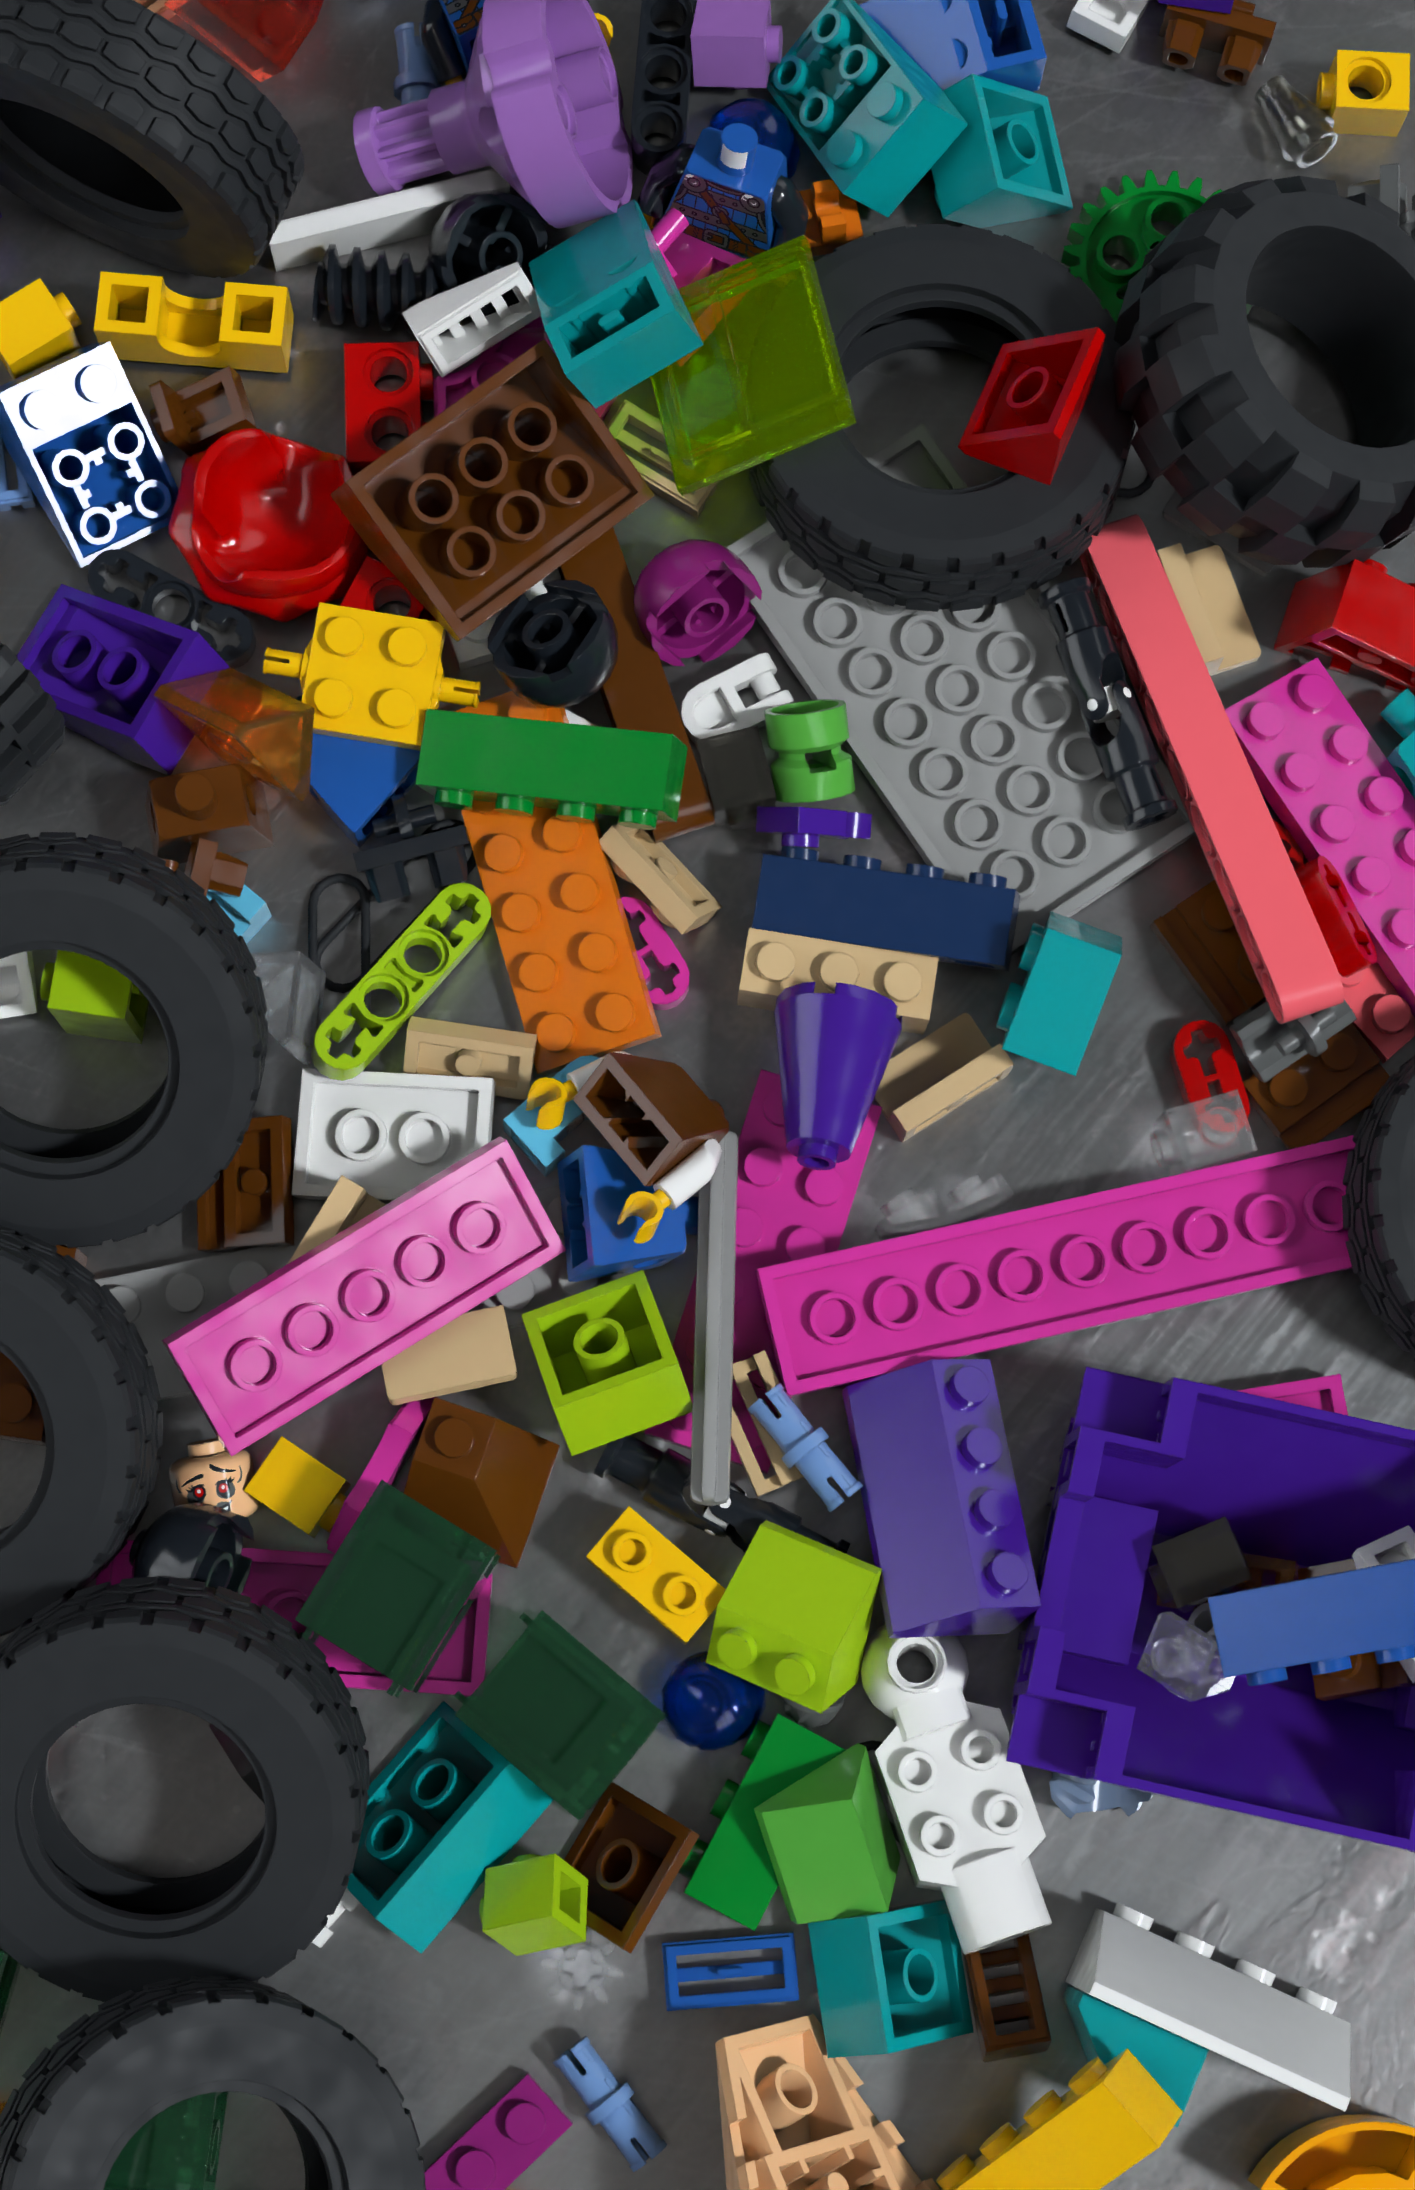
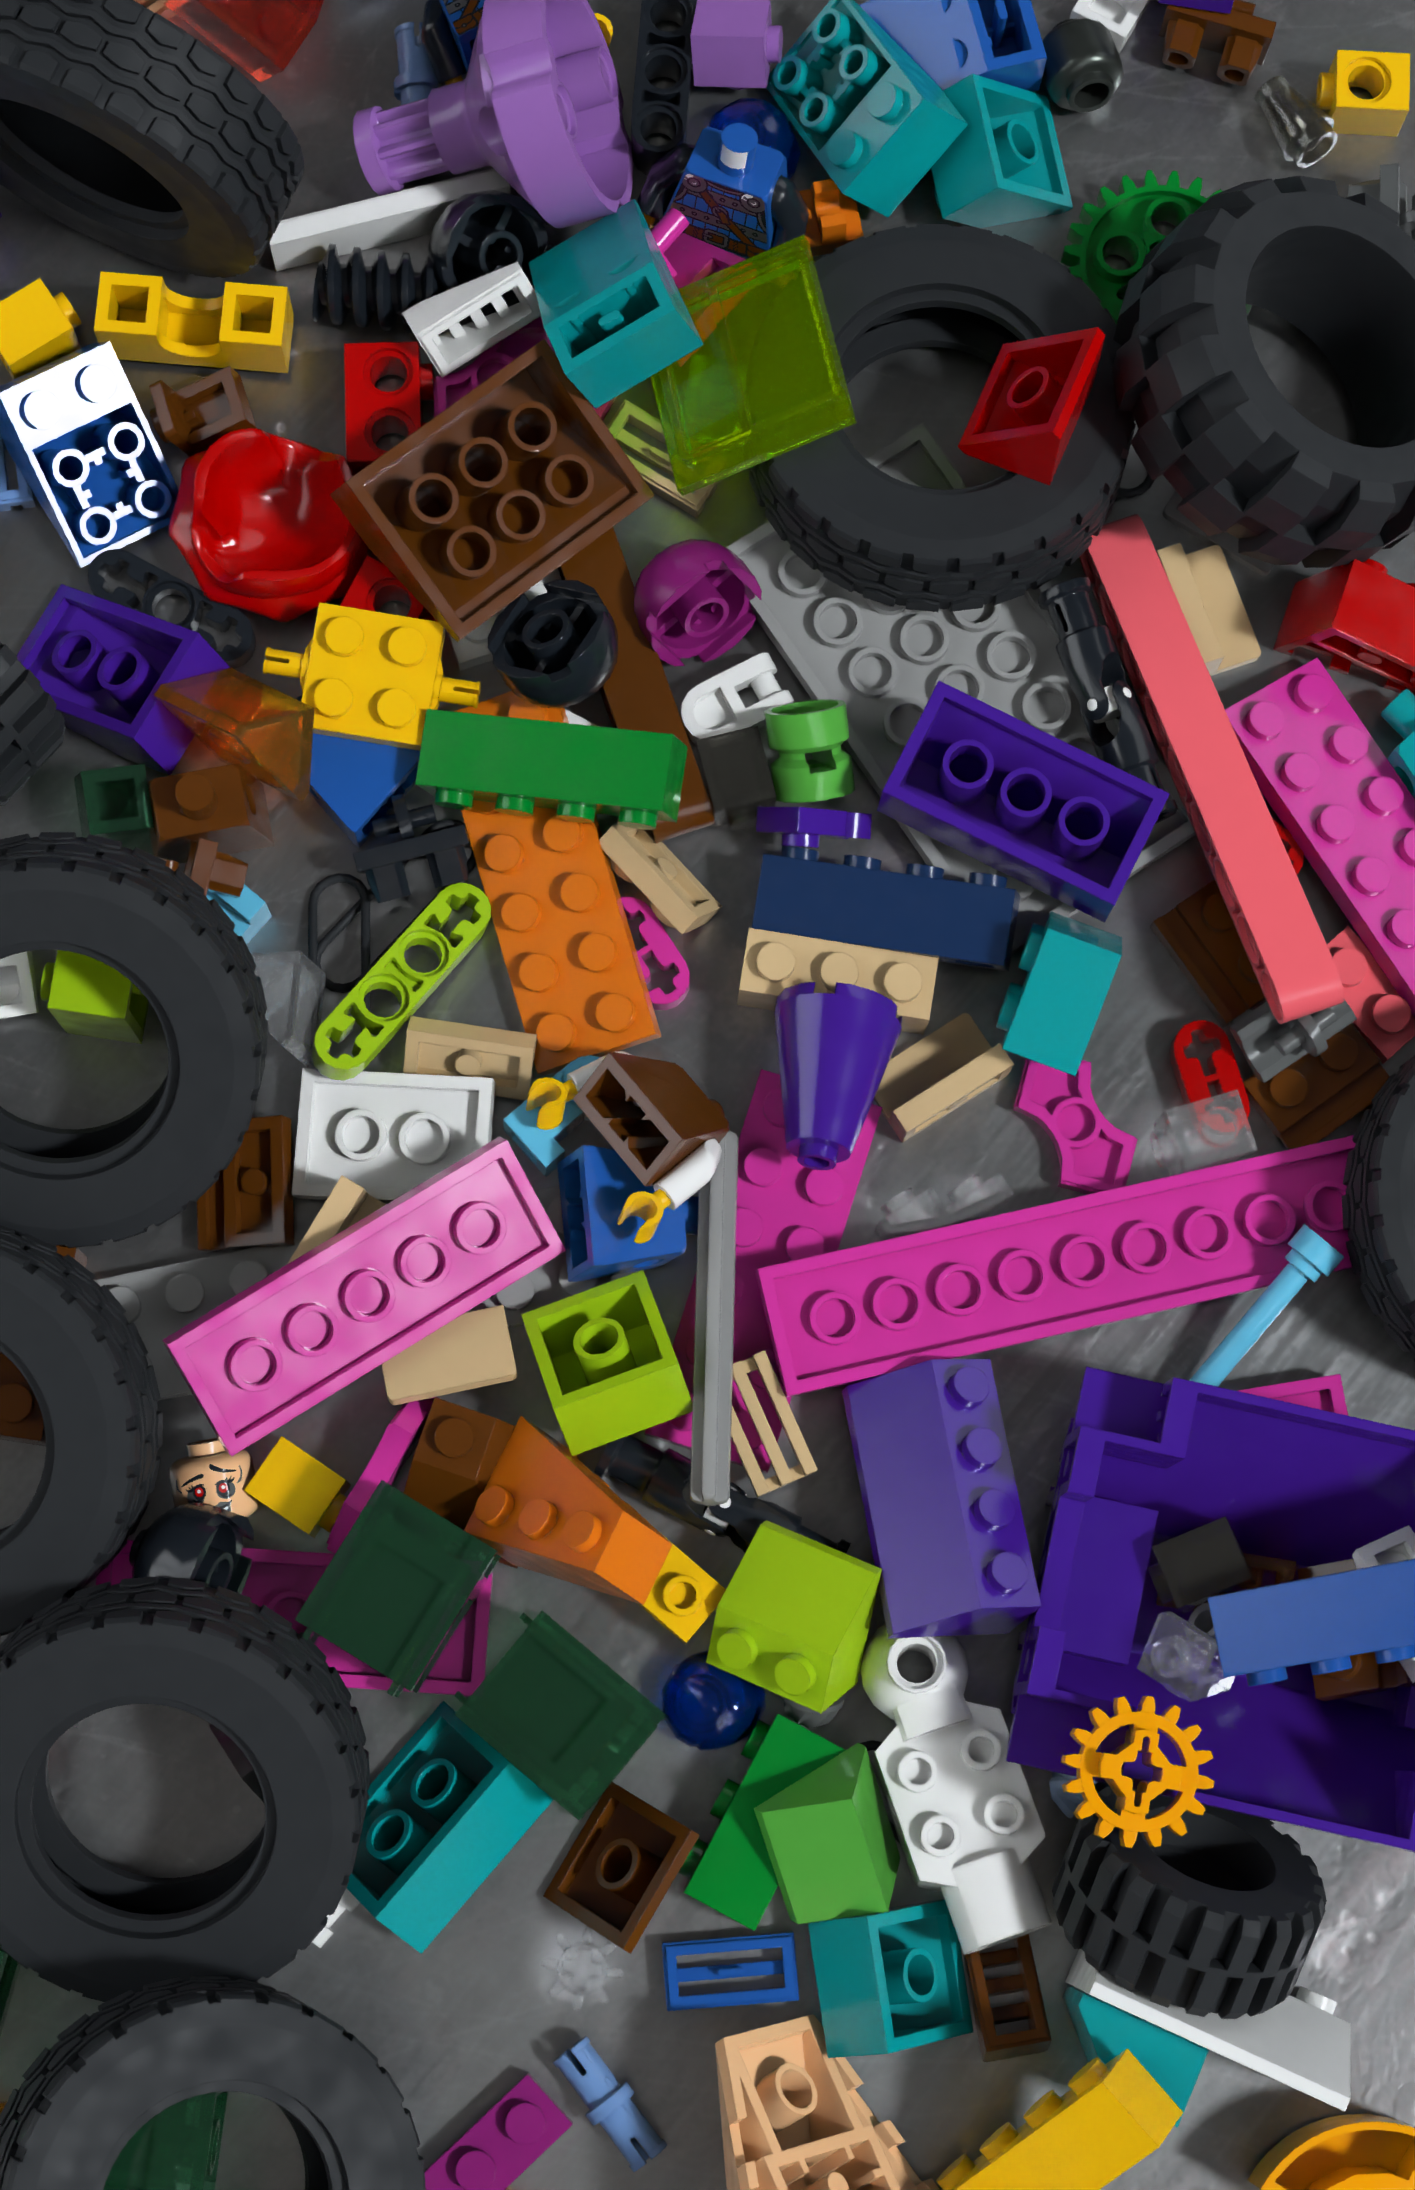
lime brick [479,1853,588,1956] -> none
medium blue pin [747,1383,863,1513] -> none
red beam [1294,855,1377,978] -> none
none -> clear green brick [74,764,154,838]
none -> orange wedge [463,1416,673,1605]
none -> dark purple slope [877,681,1170,923]
none -> dark pink tile [1012,1058,1138,1195]
none -> pearl dark grey head [1042,18,1124,113]
none -> black tyre [1052,1786,1327,2019]
none -> light orange gear [1061,1696,1214,1848]
none -> medium azure piece [1189,1224,1344,1387]

